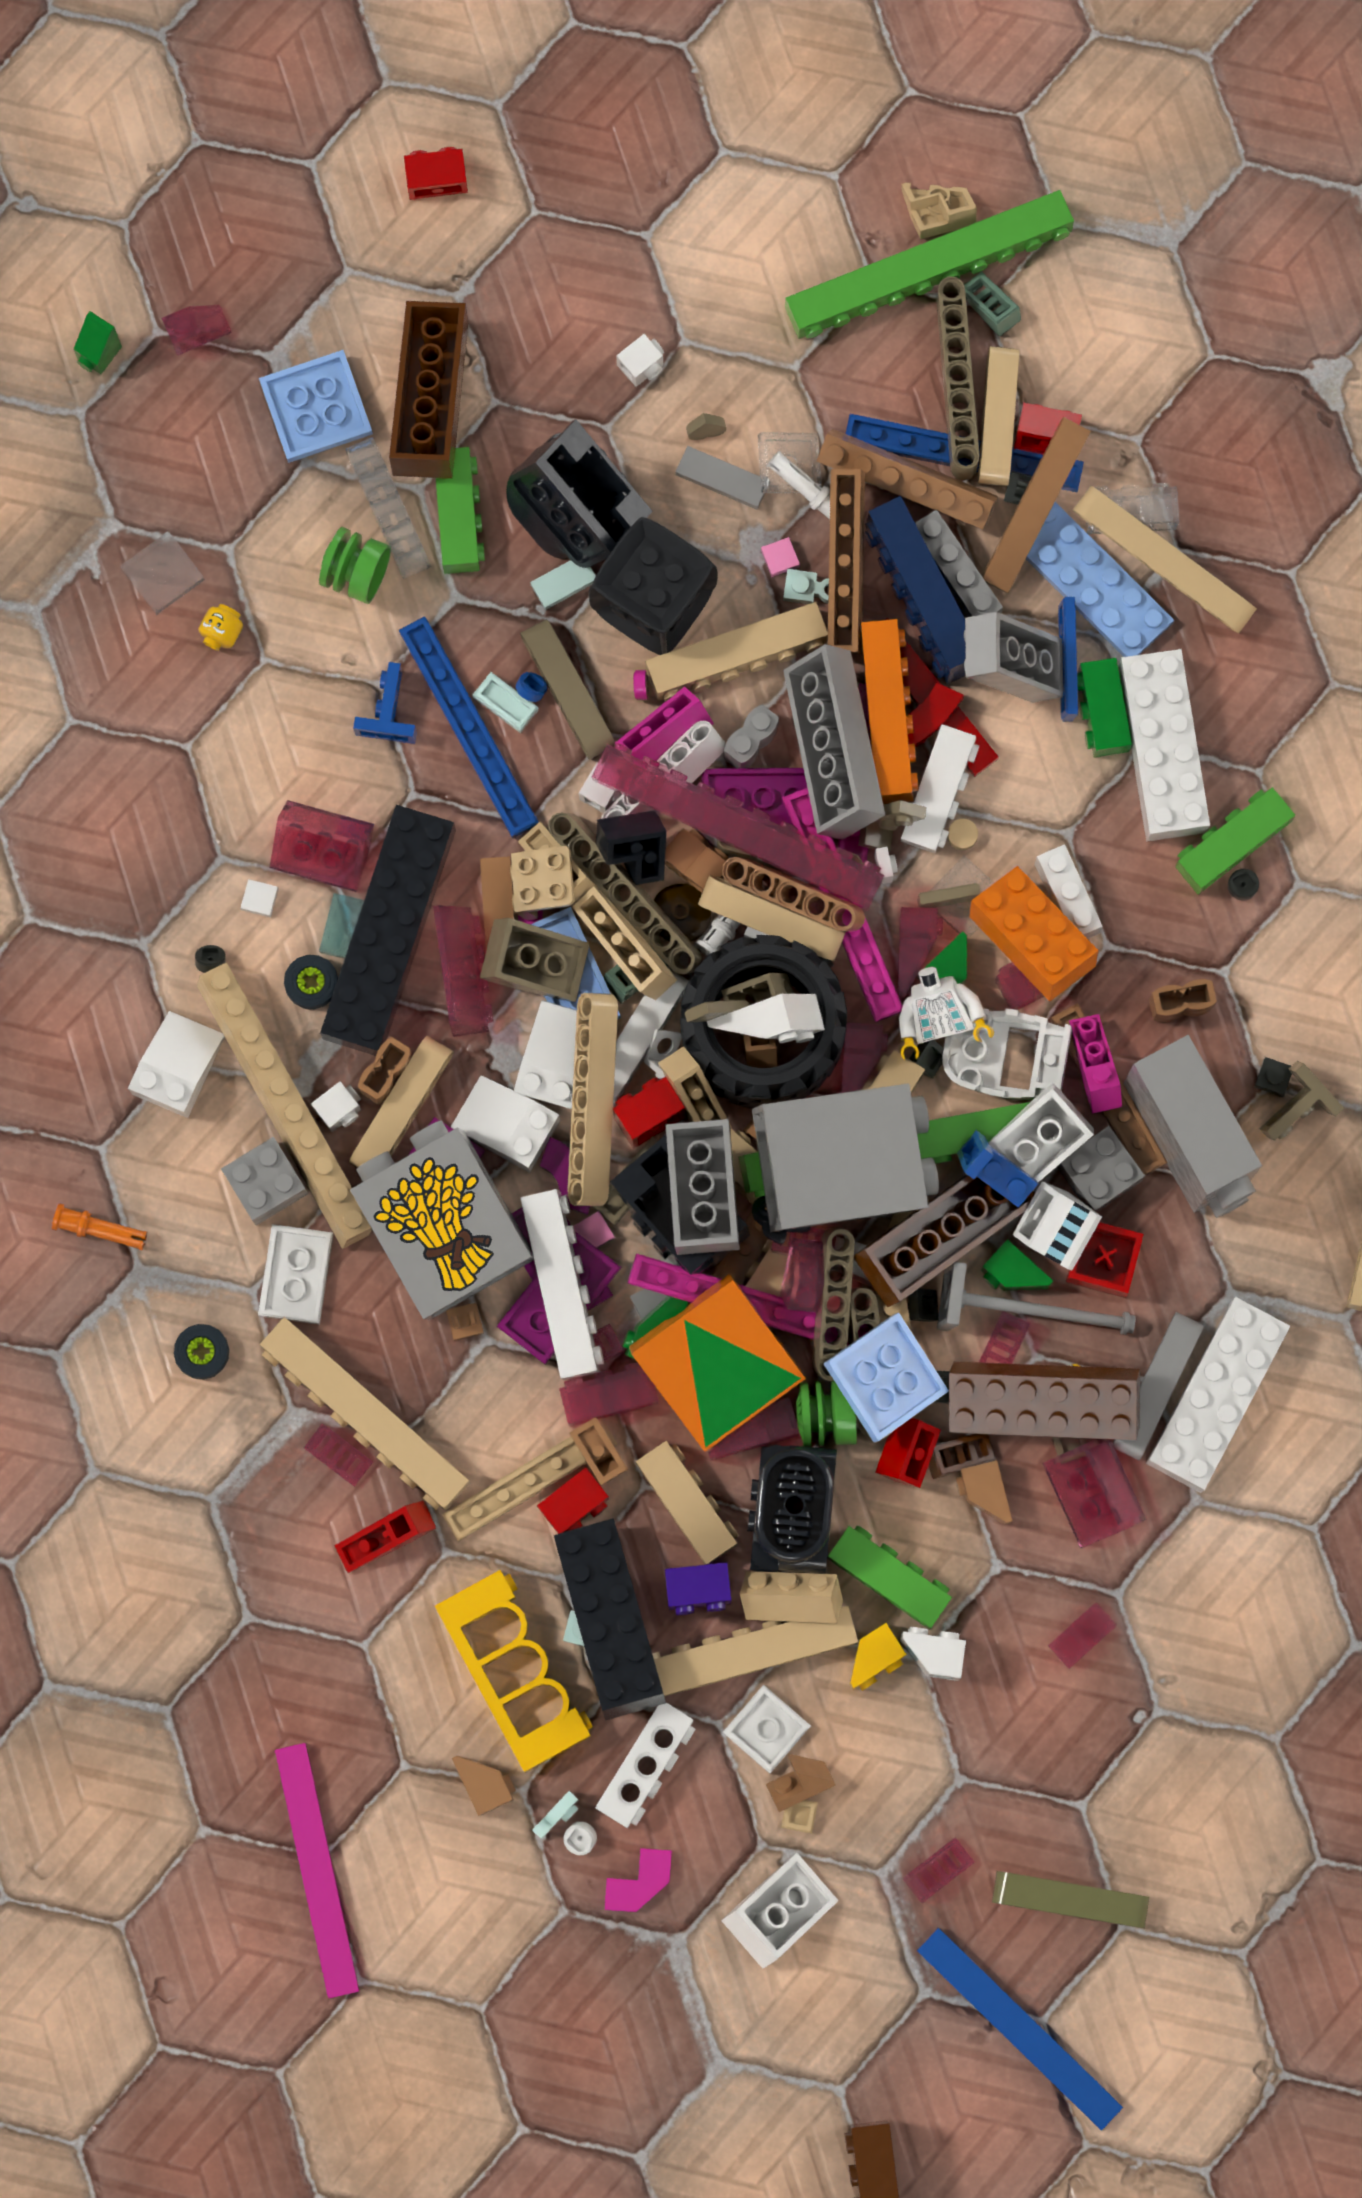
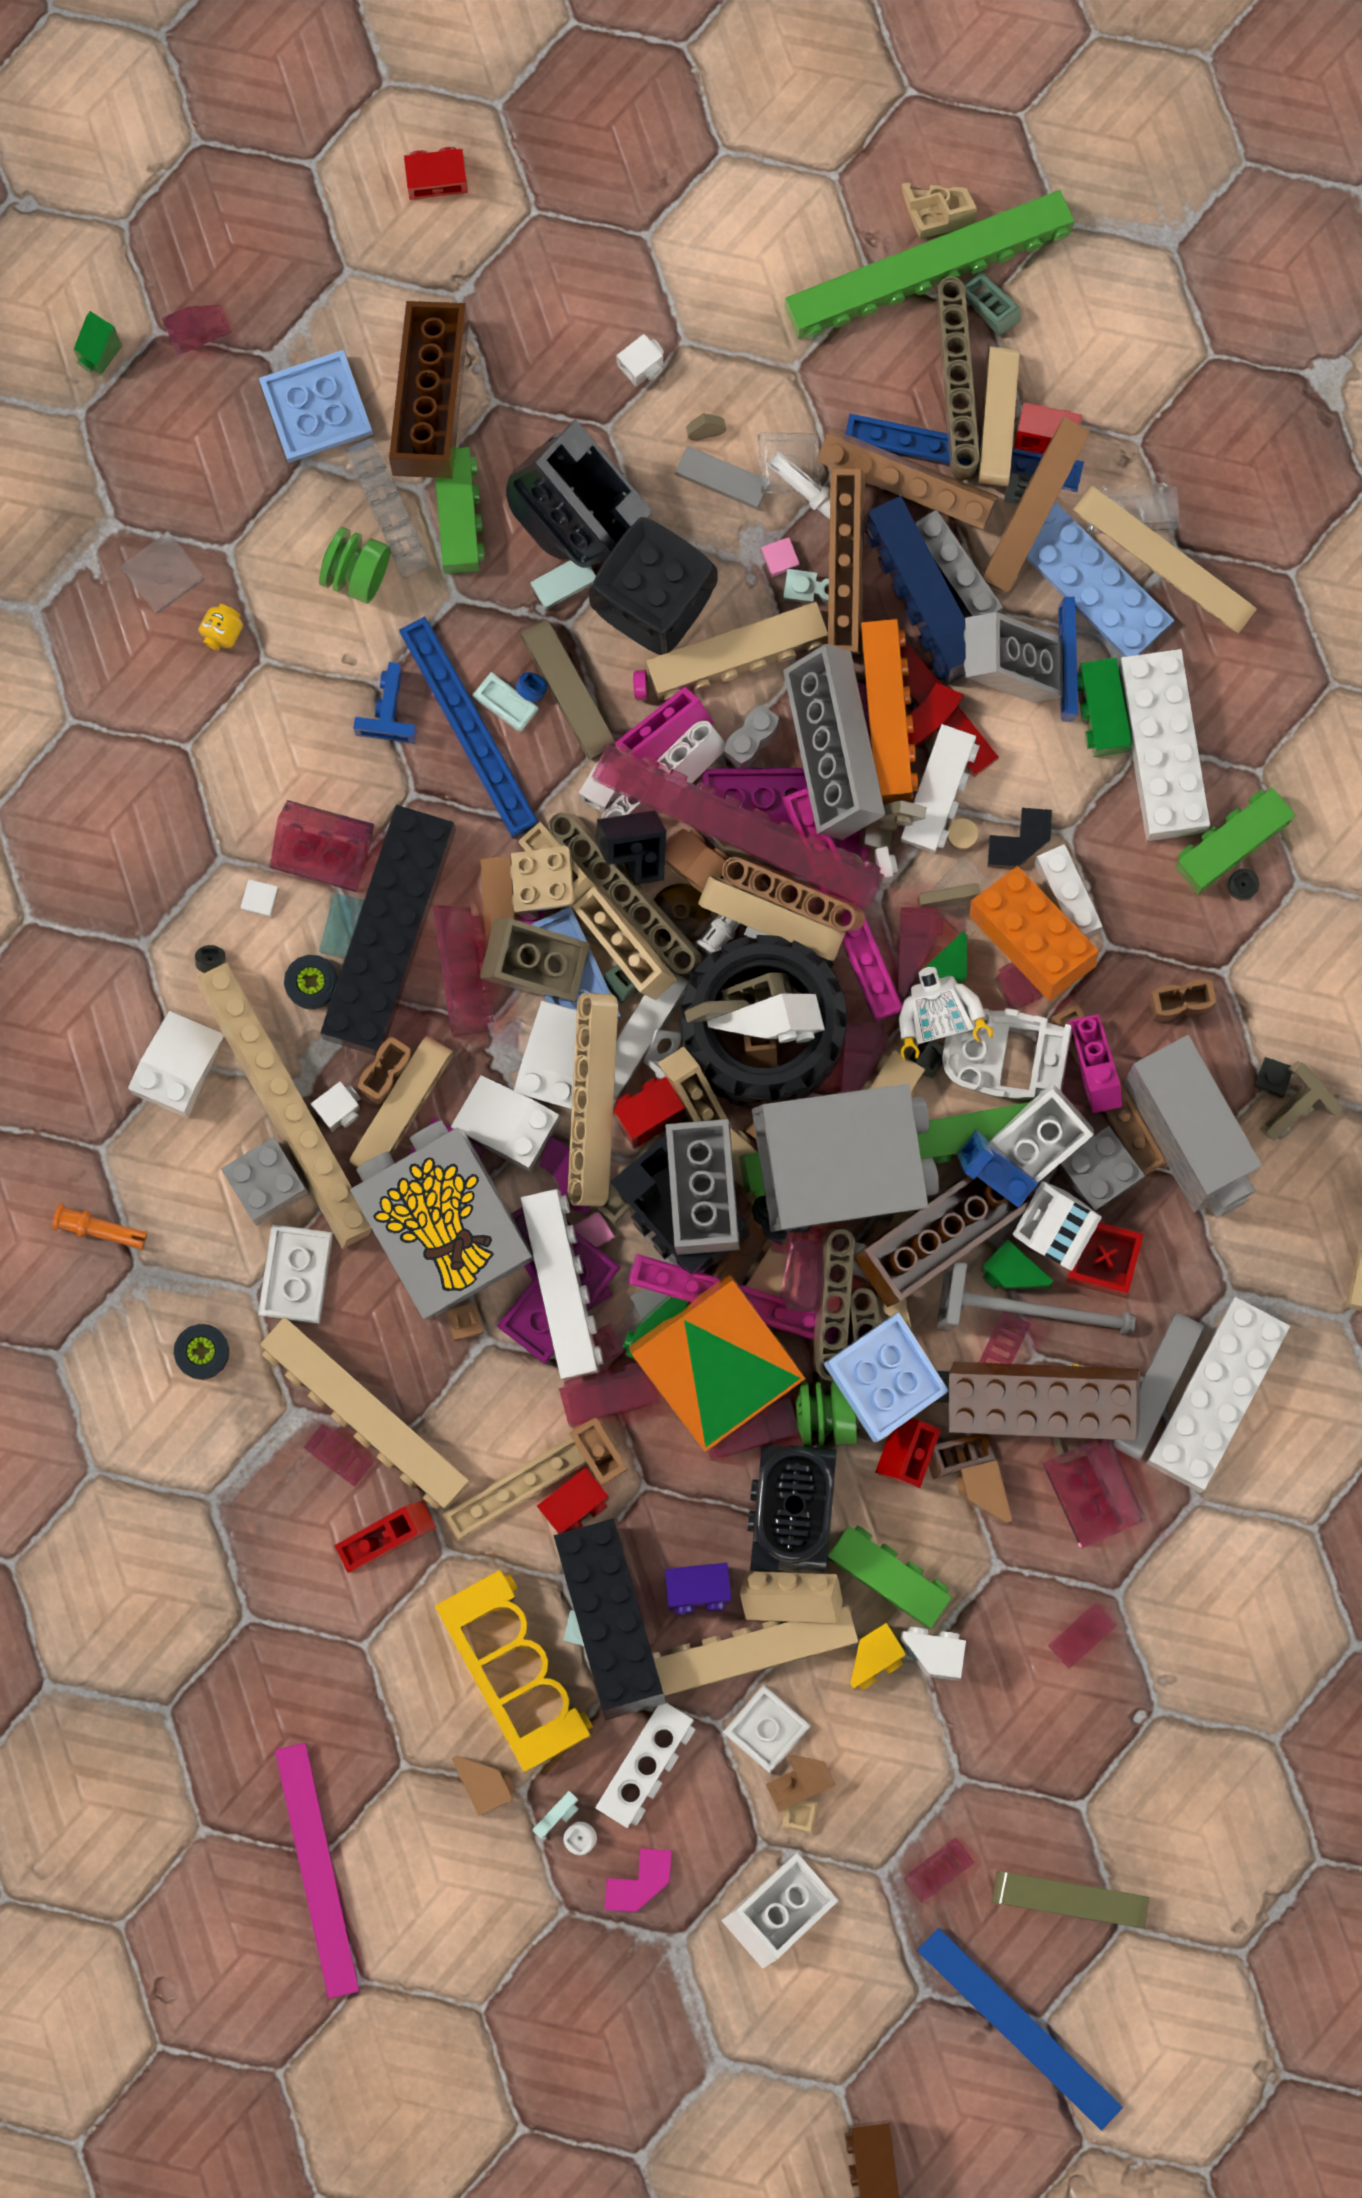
tan brick [636,1441,739,1565] -> none
pearl dark grey plate [908,1288,939,1322] -> none
none -> black tile [987,808,1052,869]

